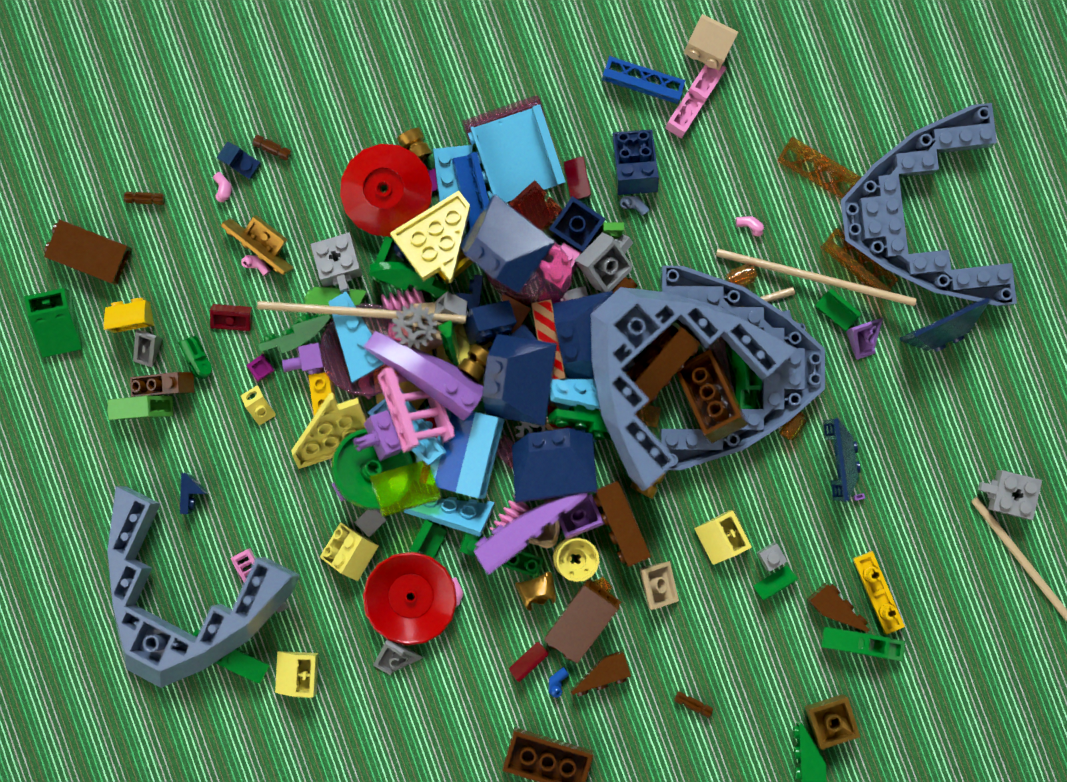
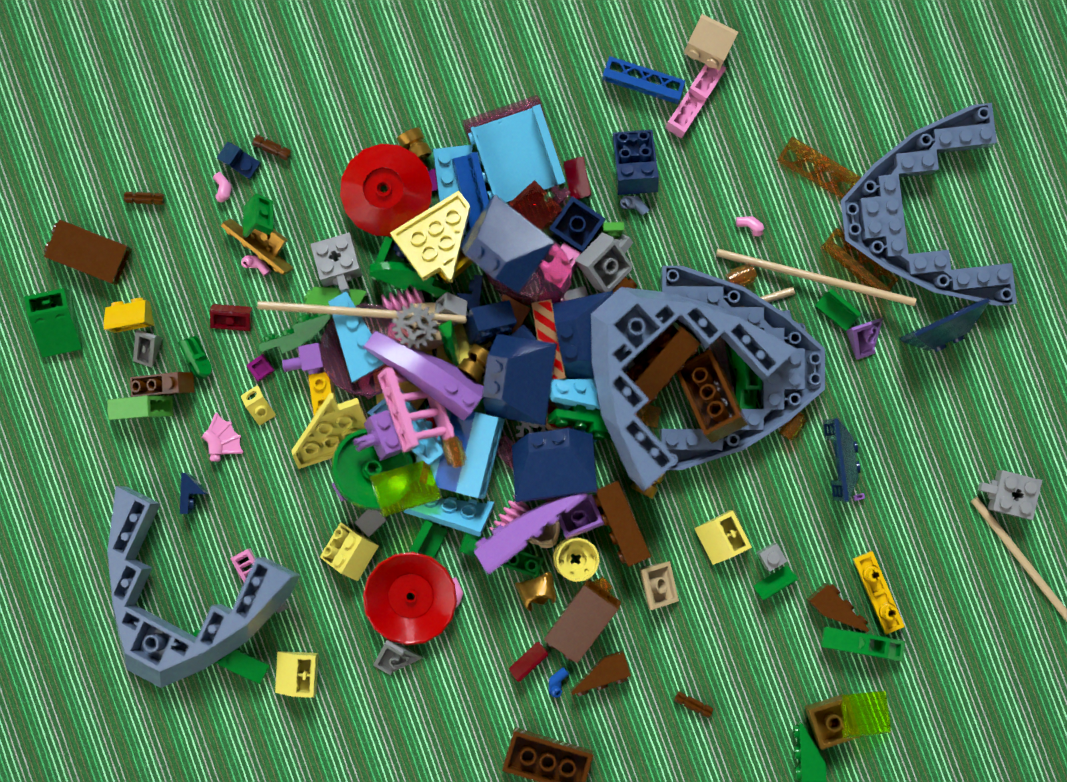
none -> bright pink arm [201,413,243,462]
none -> green panel [243,193,273,237]
none -> clear orange brick [442,436,467,468]
none -> clear pink tile [550,185,571,206]
none -> clear neon green piece [842,691,891,738]

